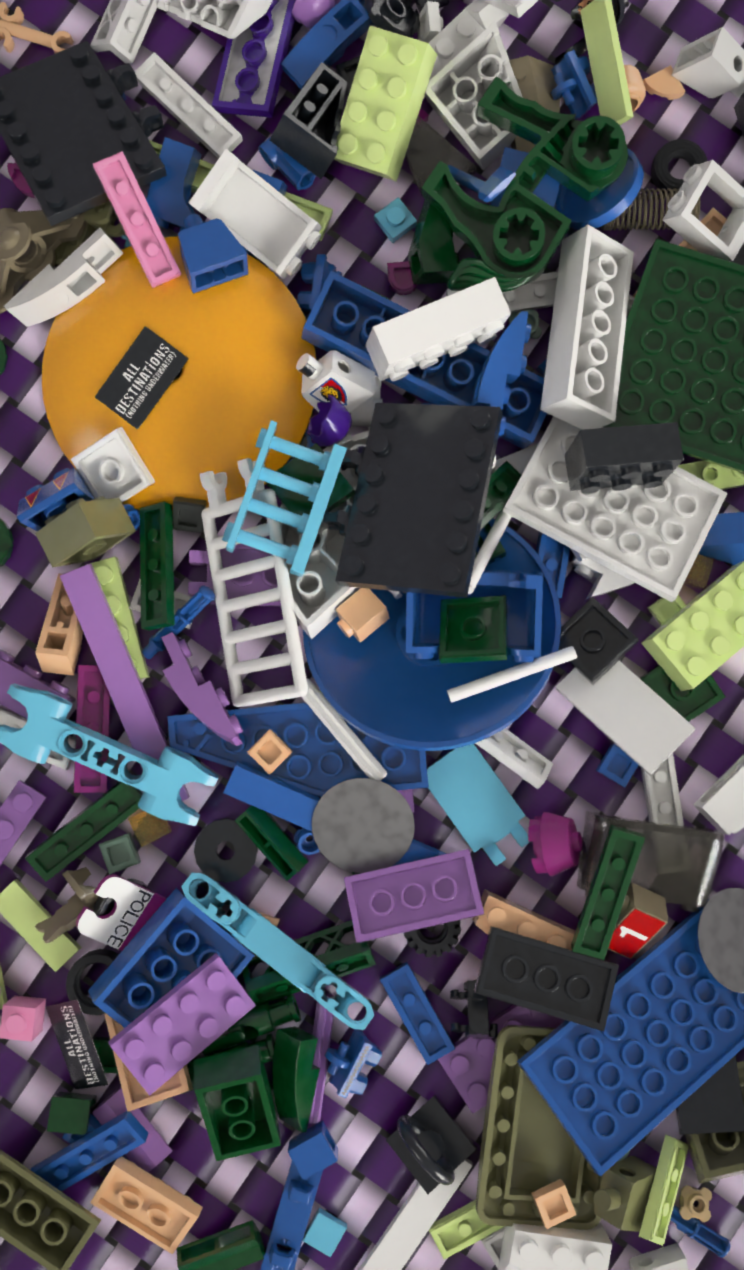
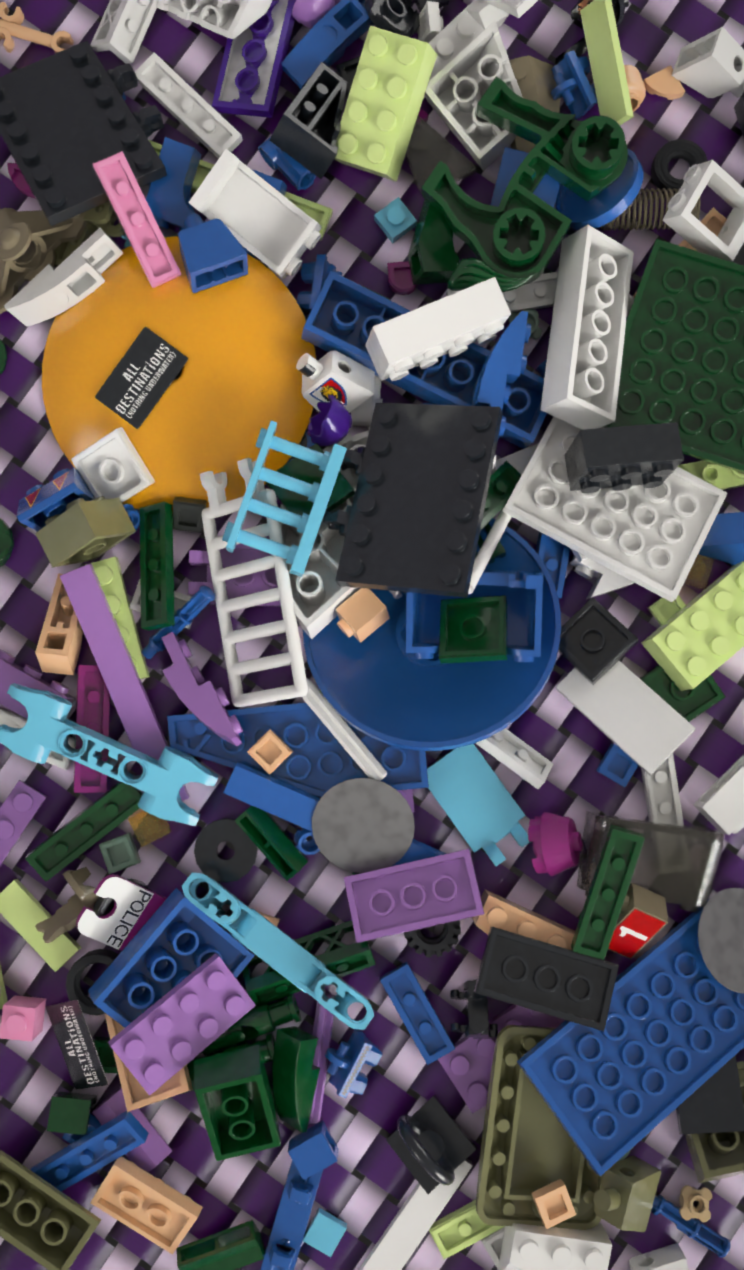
white bar [447,646,577,703] -> none
blue piece [448,165,516,202] -> none
yellowish green tile [639,1135,689,1246] -> none

